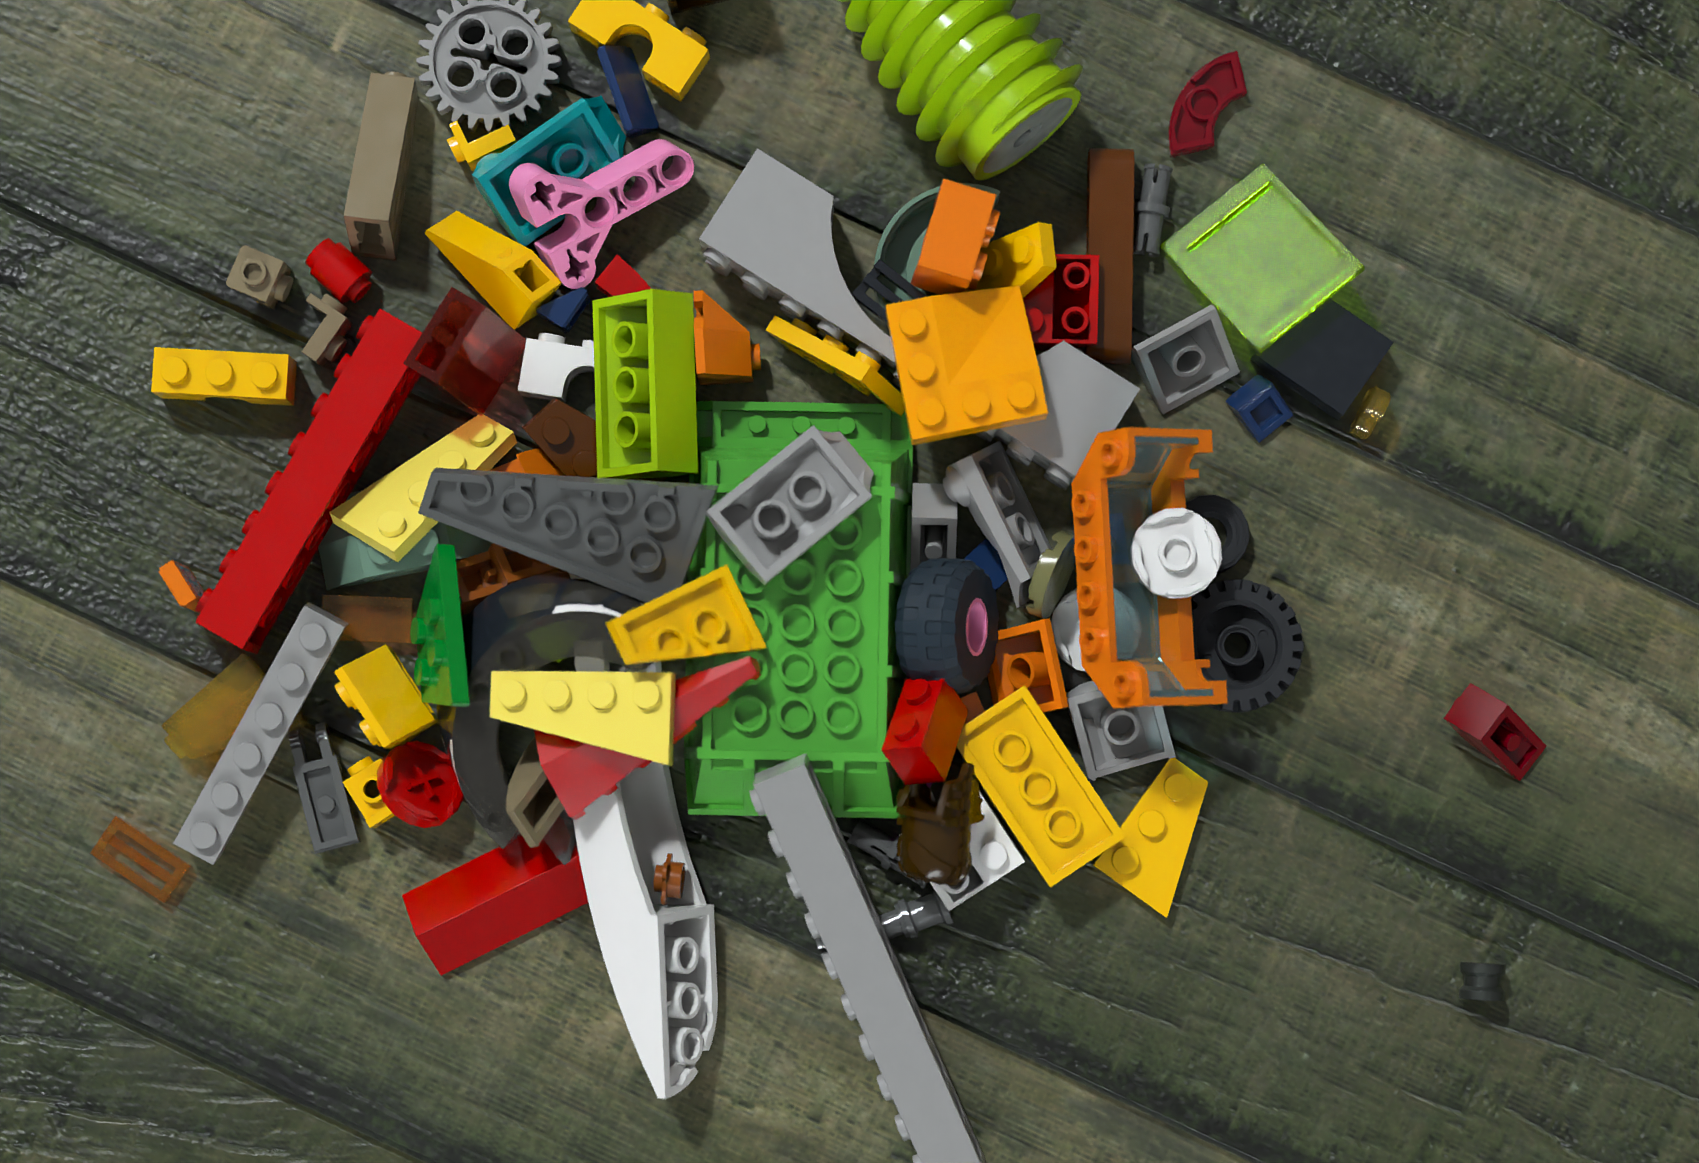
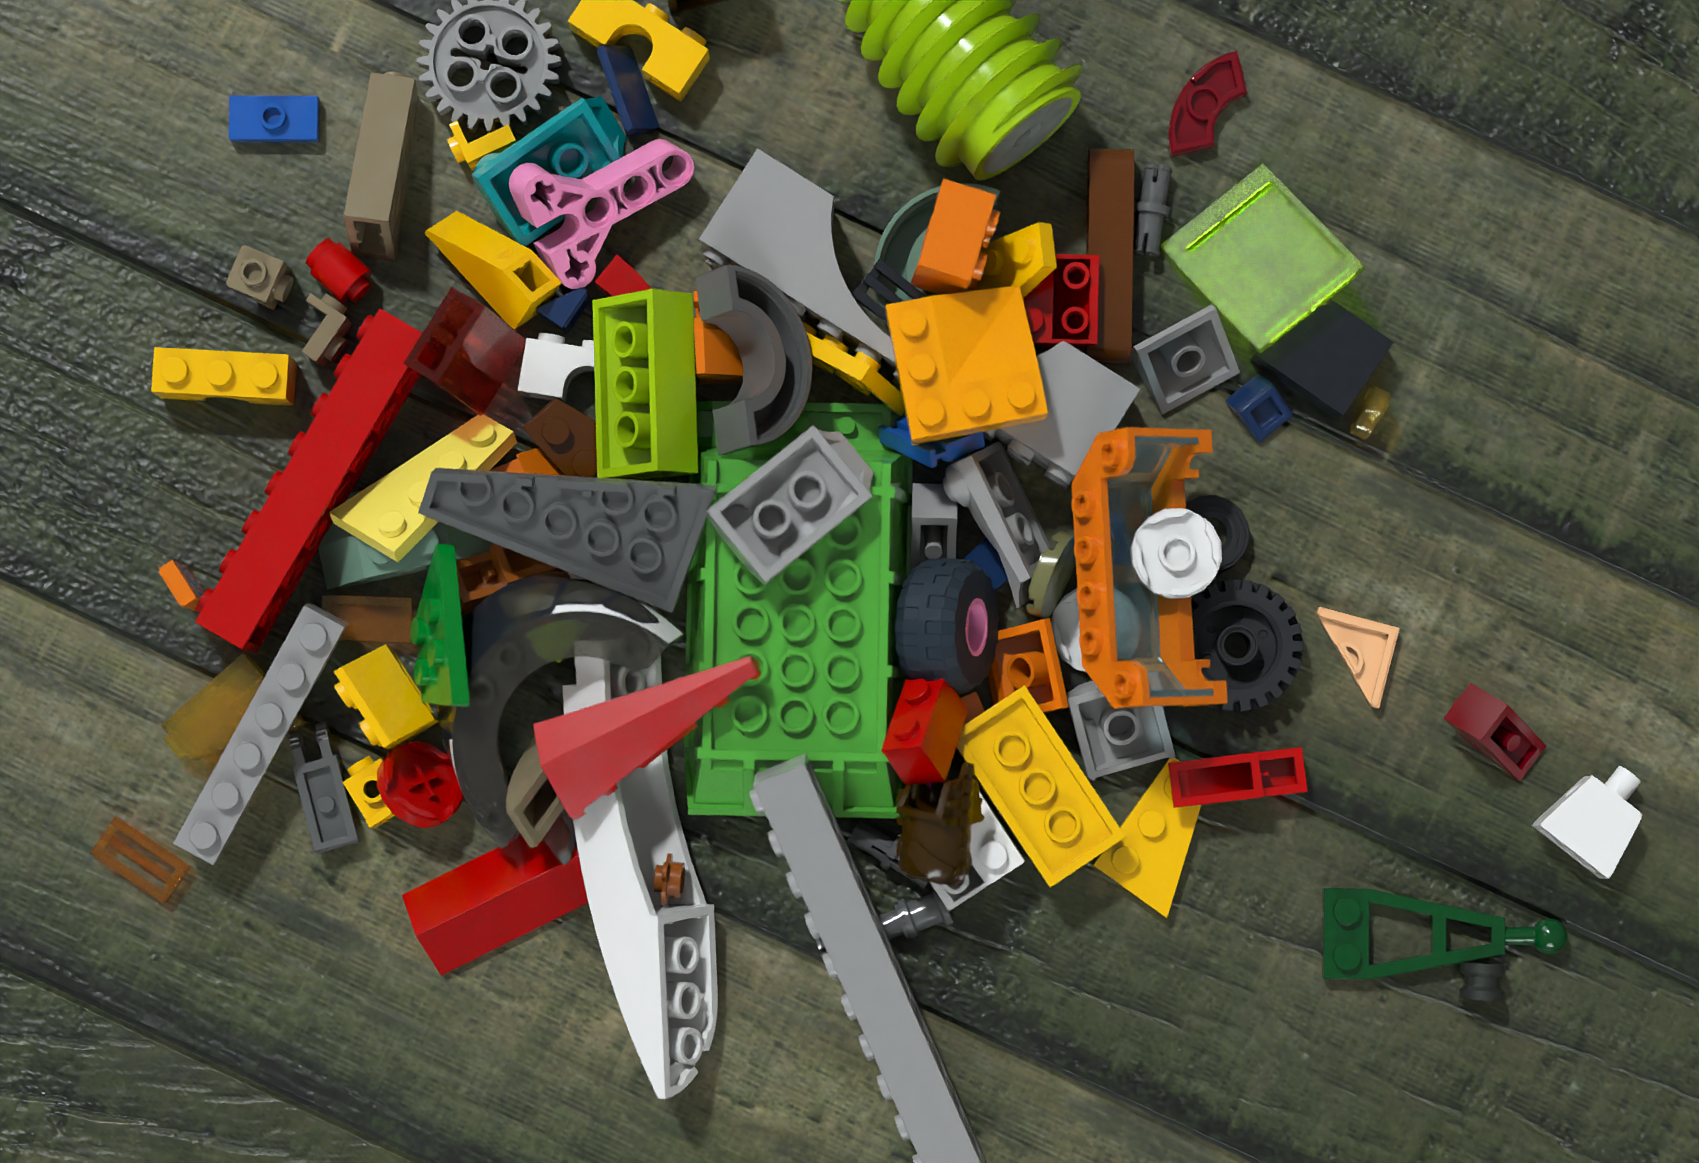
light yellow wing [490,671,676,767] -> none
yellow wing [605,565,767,665] -> none
none -> blue plate [229,95,320,142]
none -> dark grey brick [695,265,812,455]
none -> blue plate [878,415,985,468]
none -> red slope [1168,747,1308,808]
none -> light nougat tile [1316,607,1399,708]
none -> dark green plate [1322,888,1568,979]
none -> white torso [1532,766,1642,879]

